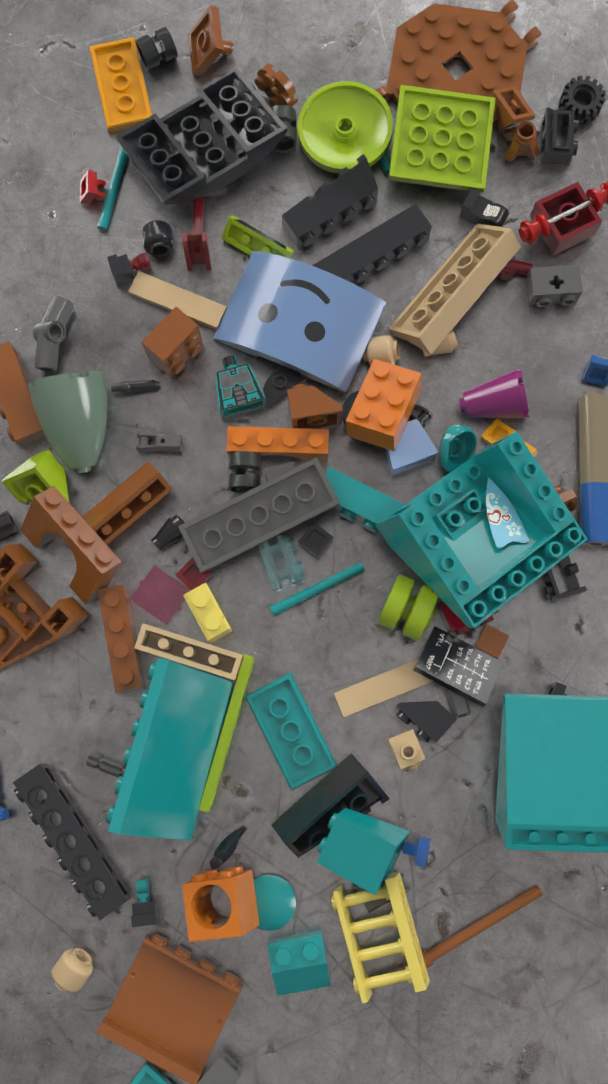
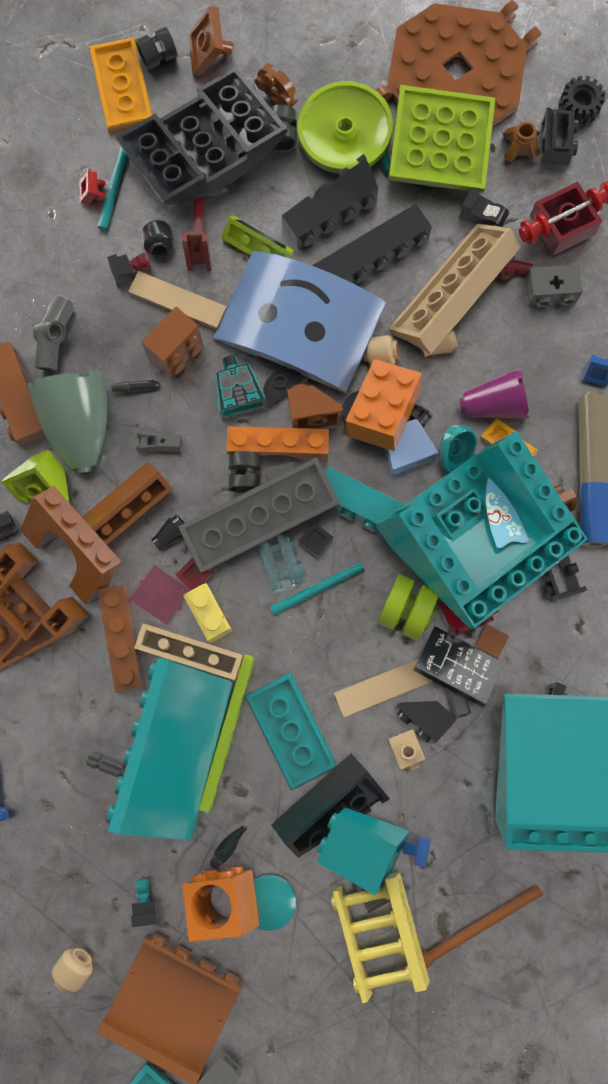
black brick [13,763,132,921] -> none
teal slope [267,929,331,996] -> none
dark orange slope [493,86,535,129] -> none

